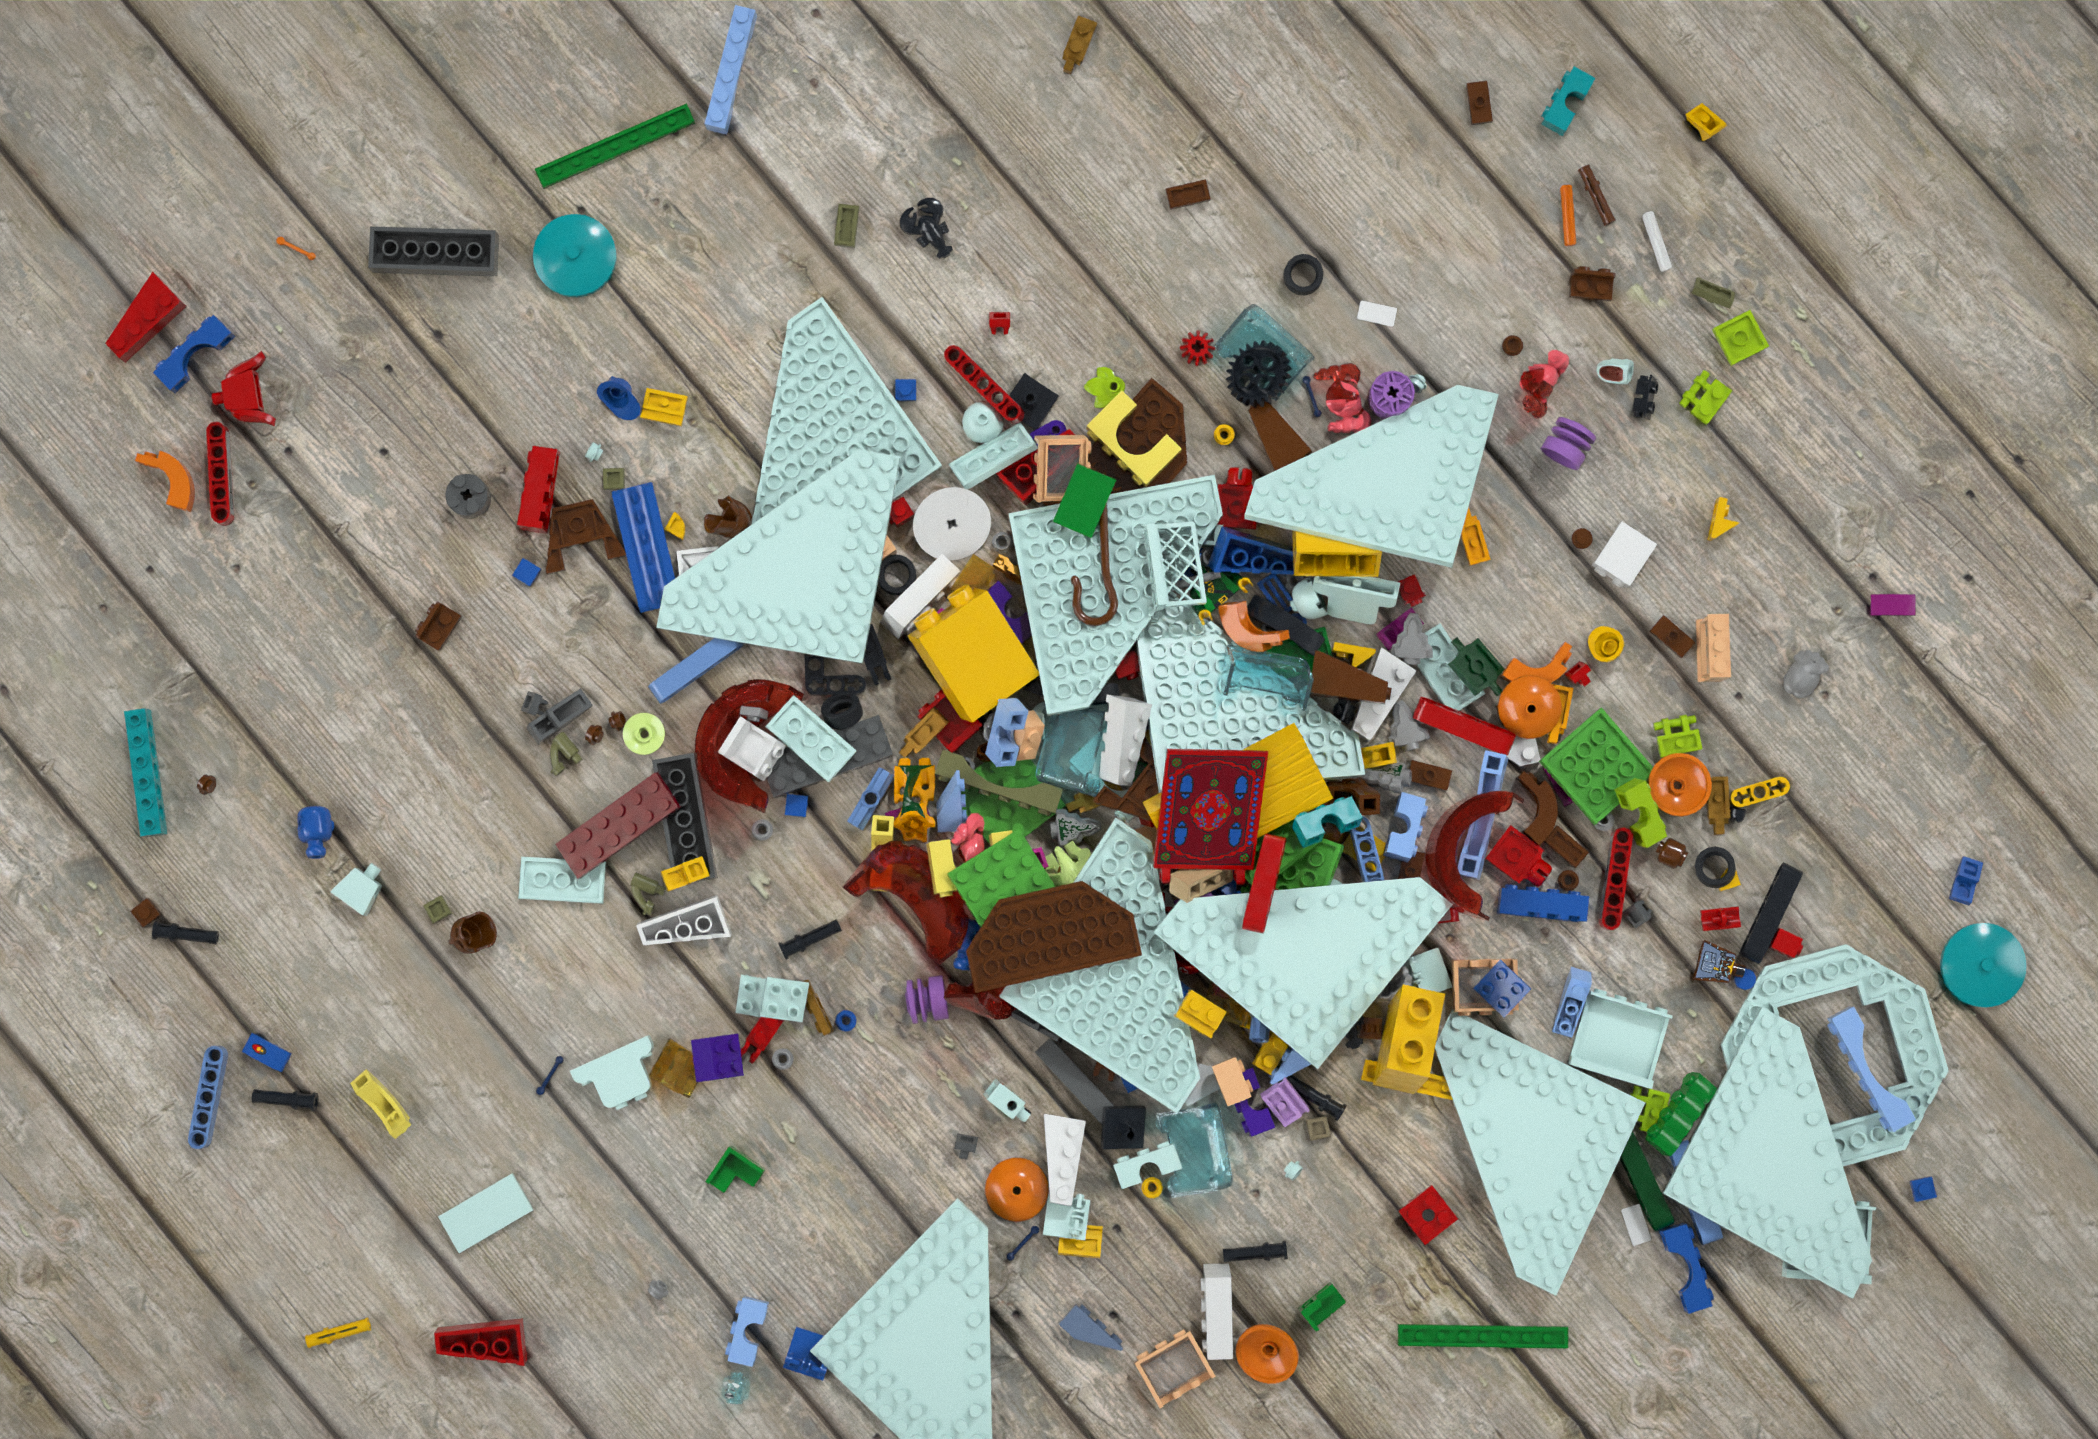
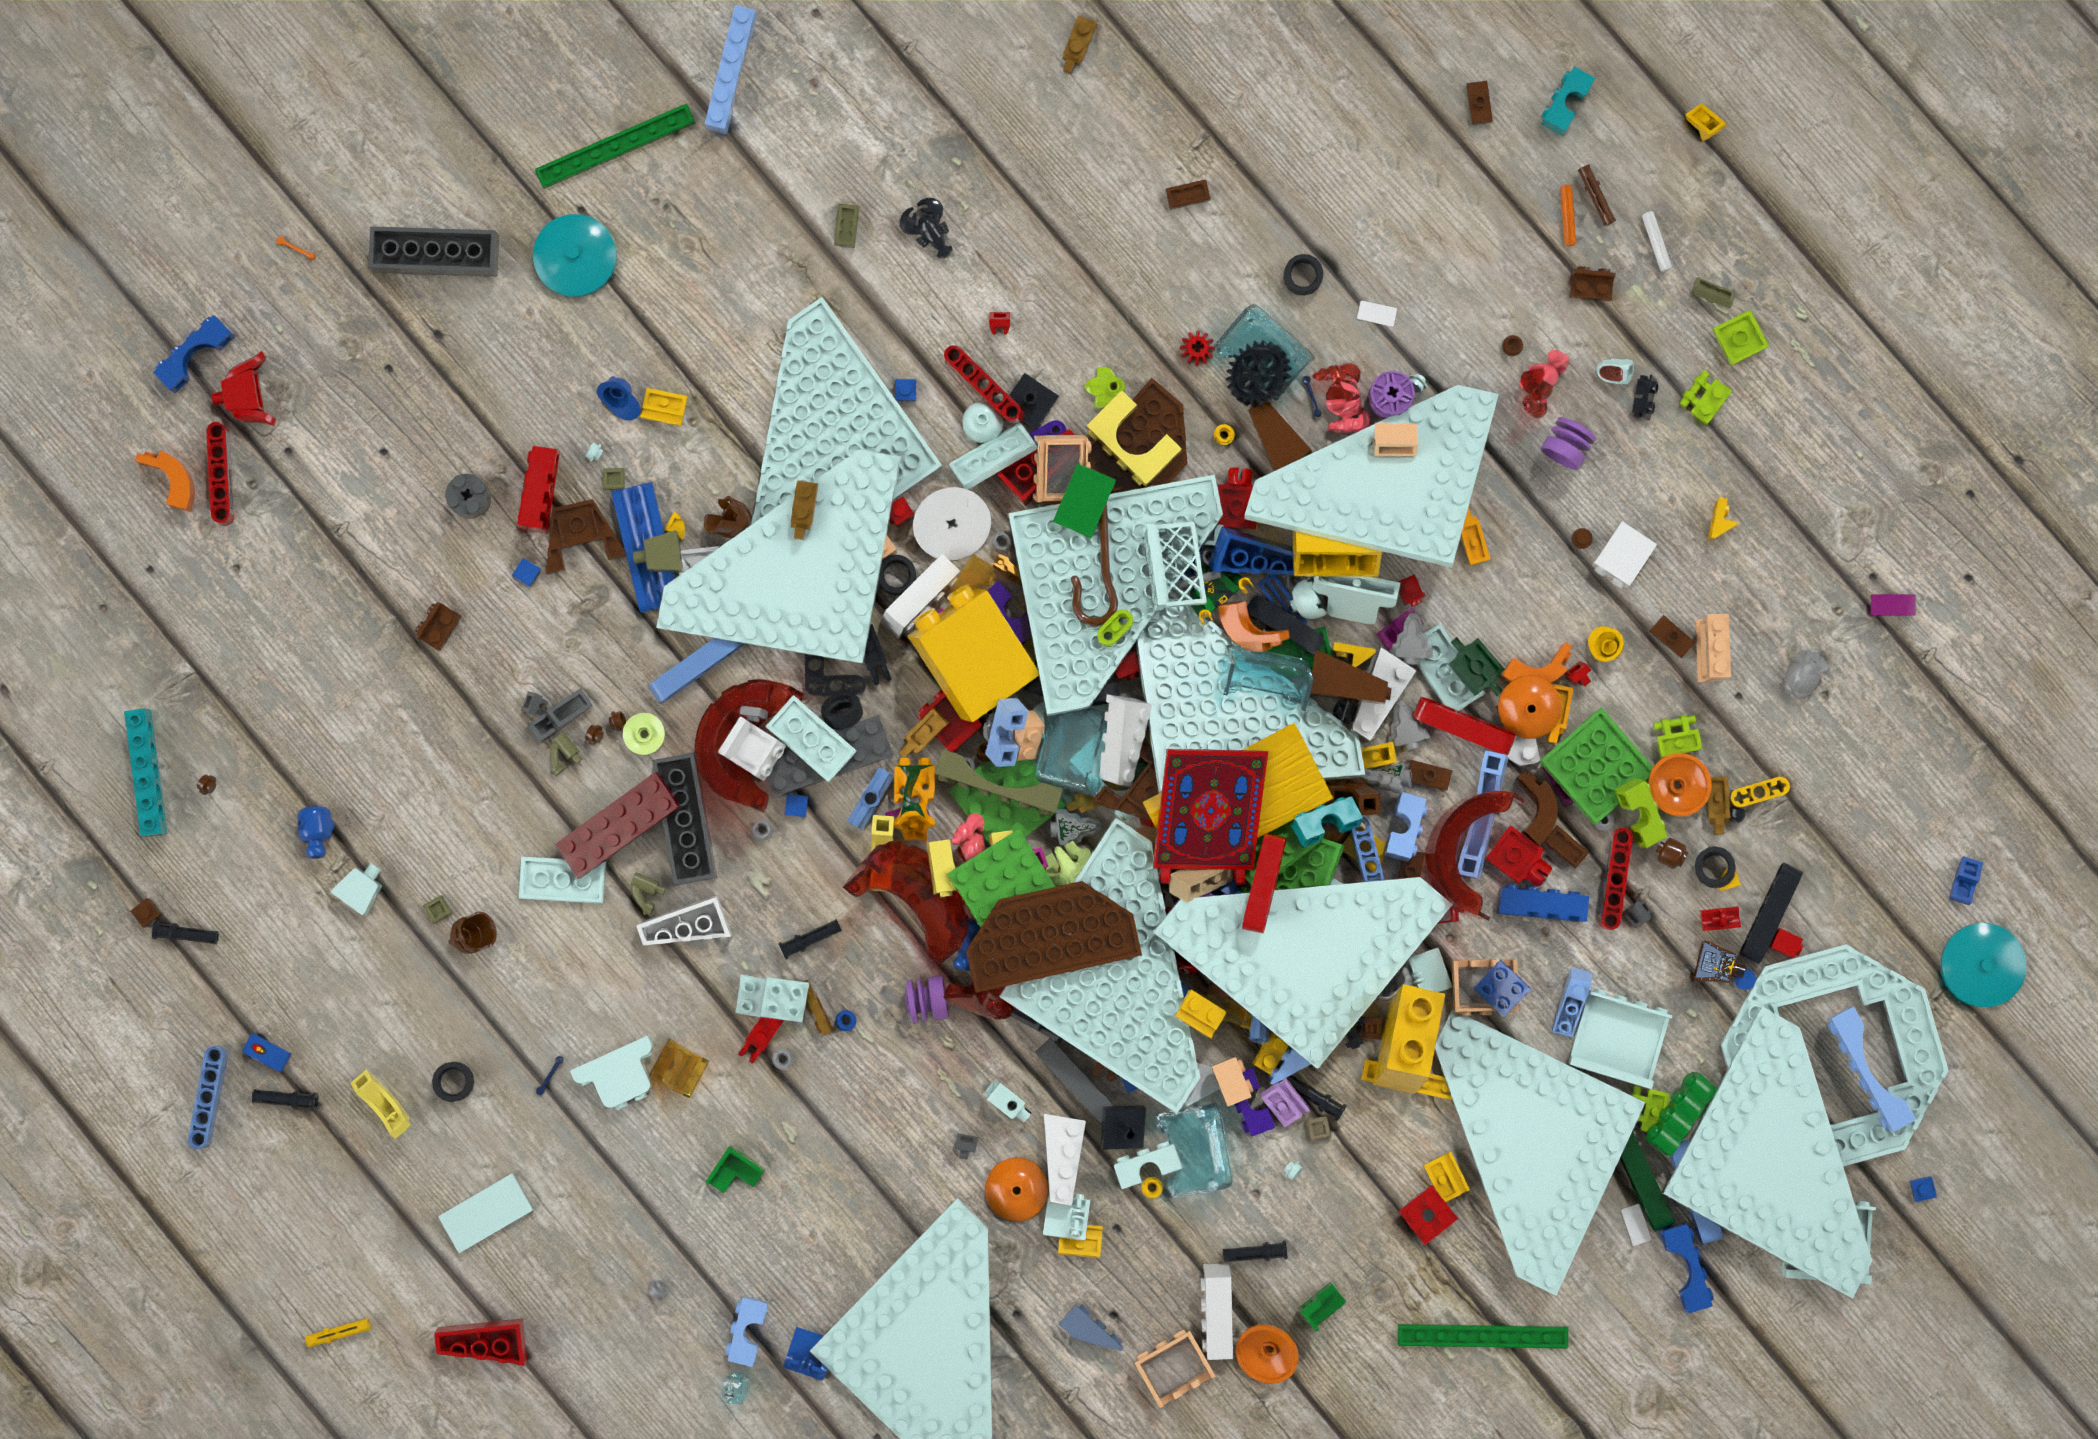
red wedge [105,271,187,363] -> none
yellow slope [661,856,709,892] -> none
dark purple brick [691,1033,744,1082] -> none
light blue slope [936,770,967,832] -> none
dark blue hinge [1006,1226,1039,1261] -> none
reddish brown plate [1558,870,1579,891] -> none
none -> black tyre [432,1061,474,1102]
none -> olive torso [633,530,684,573]
none -> pearl gold hinge [791,480,818,540]
none -> lime plate [1097,609,1133,647]
none -> light nougat brick [1373,422,1418,457]
none -> yellow plate [1423,1151,1470,1202]

